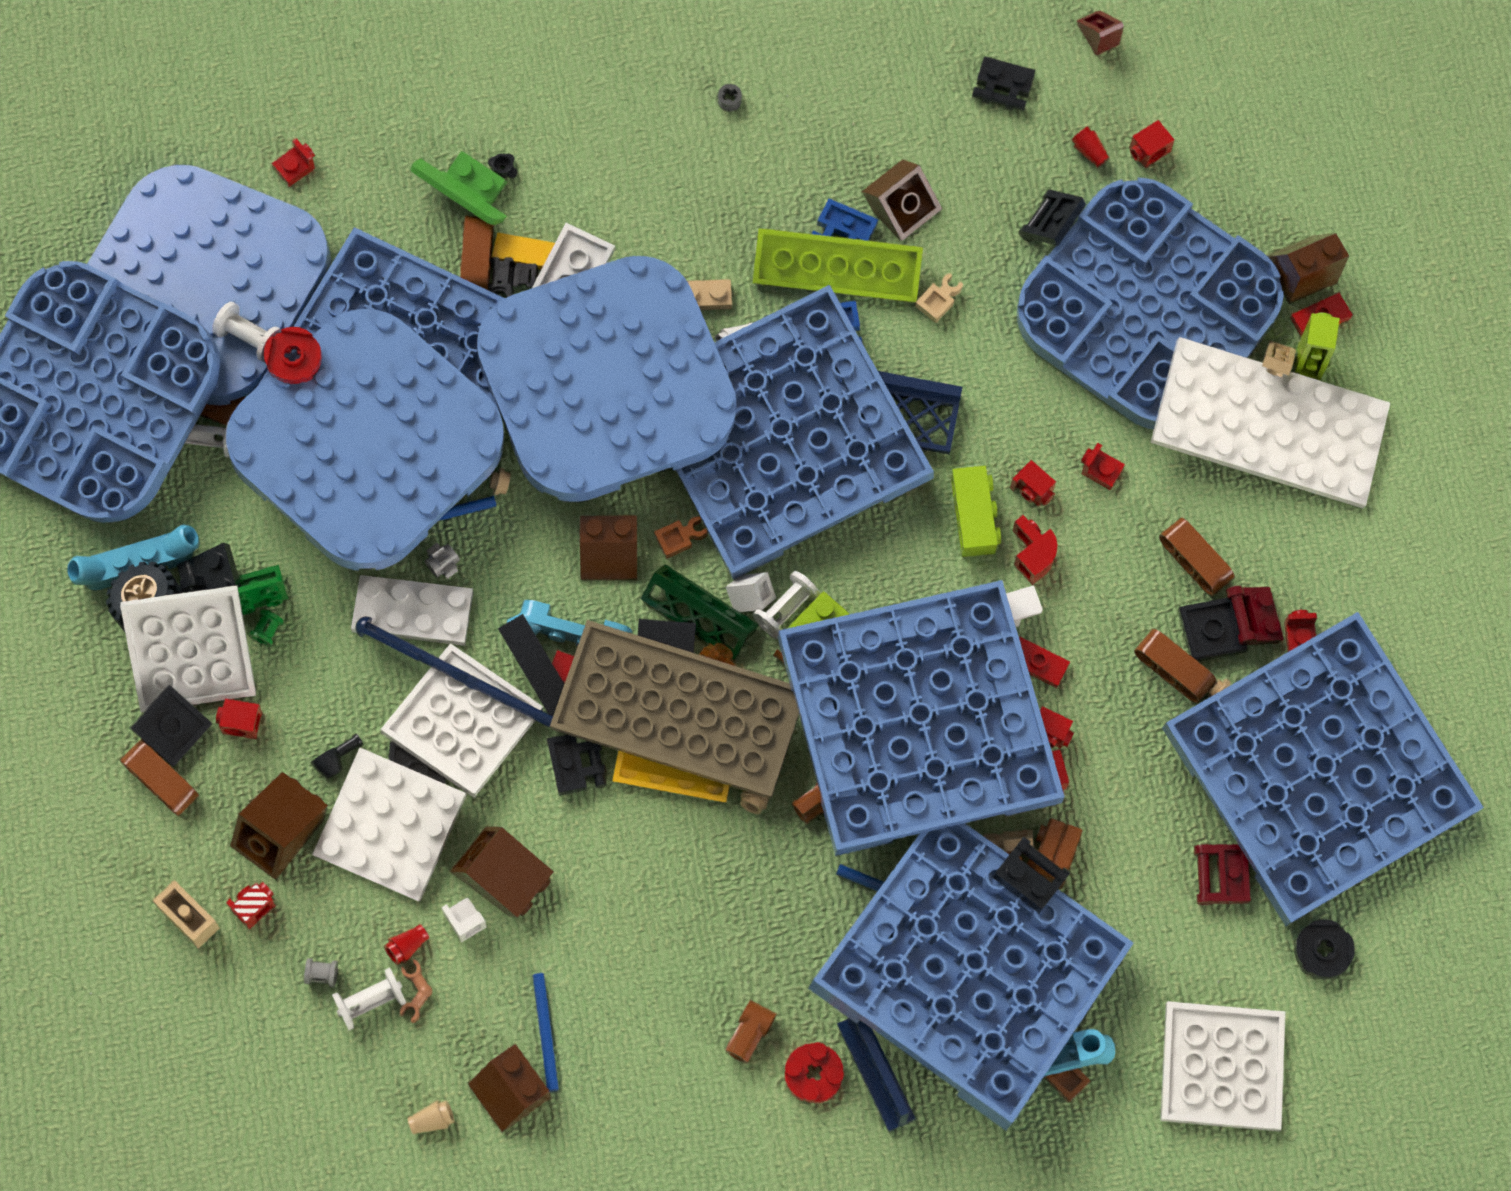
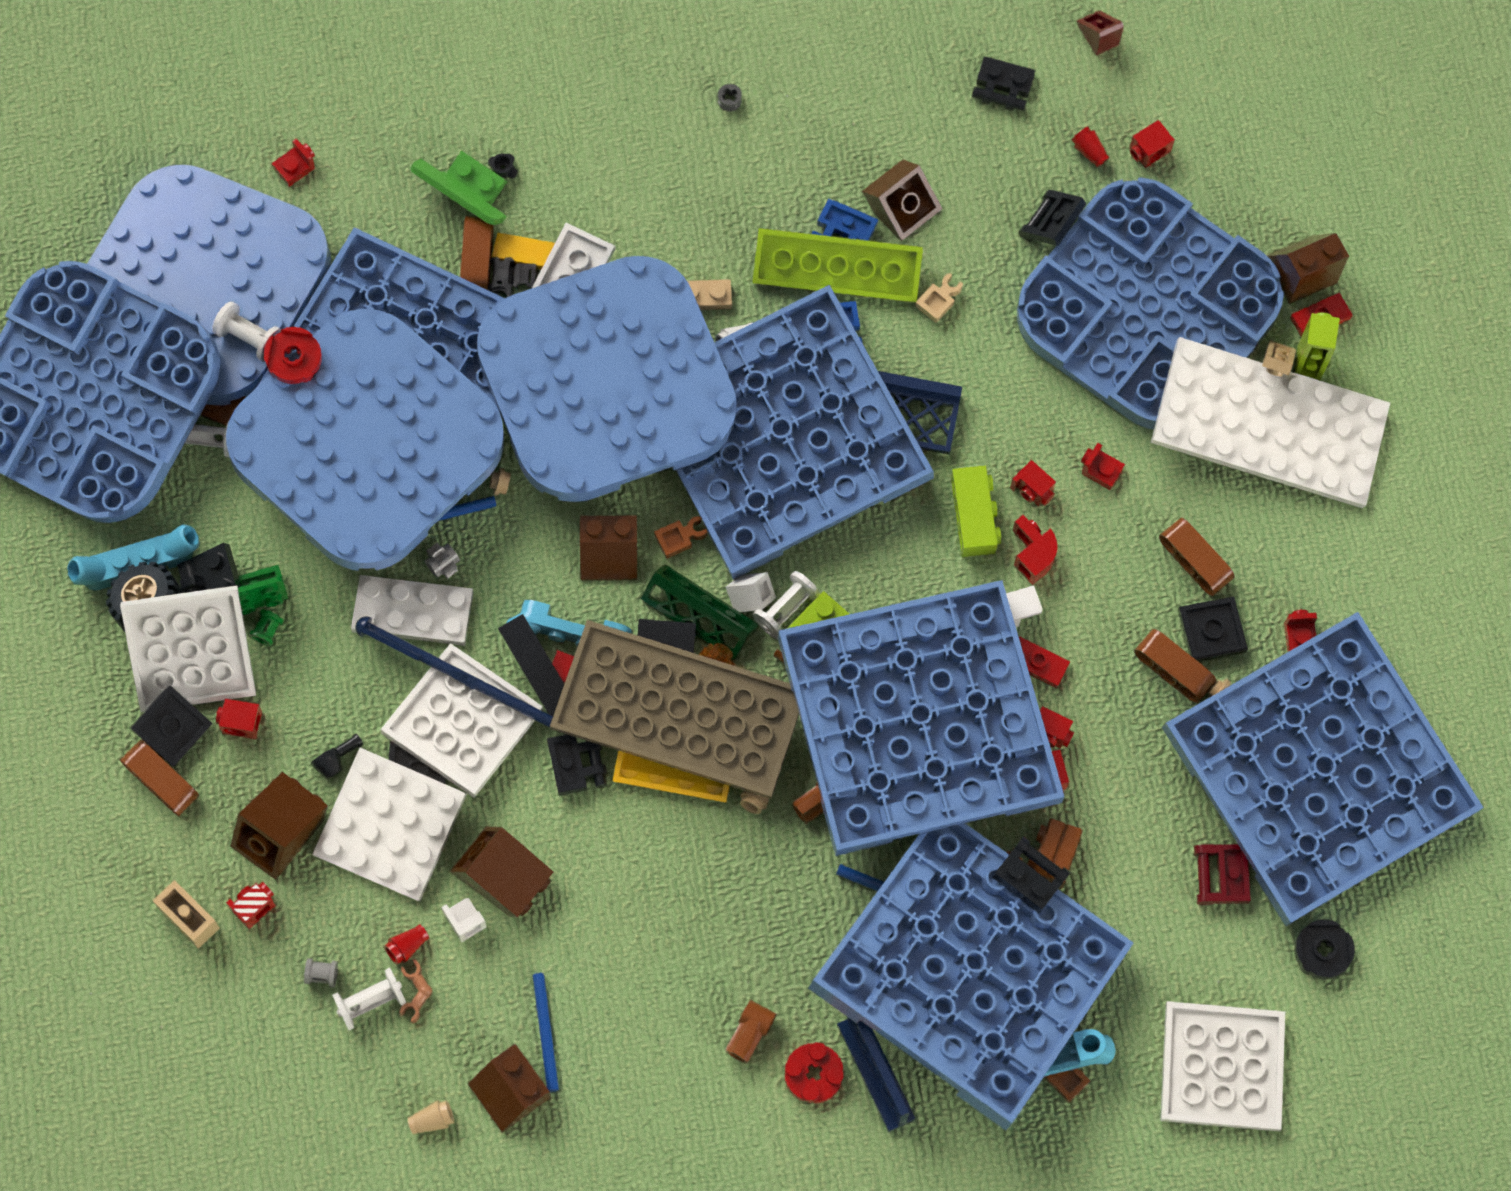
tan plate [983,830,1033,854] -> none
dark red plate [1226,586,1284,645] -> none

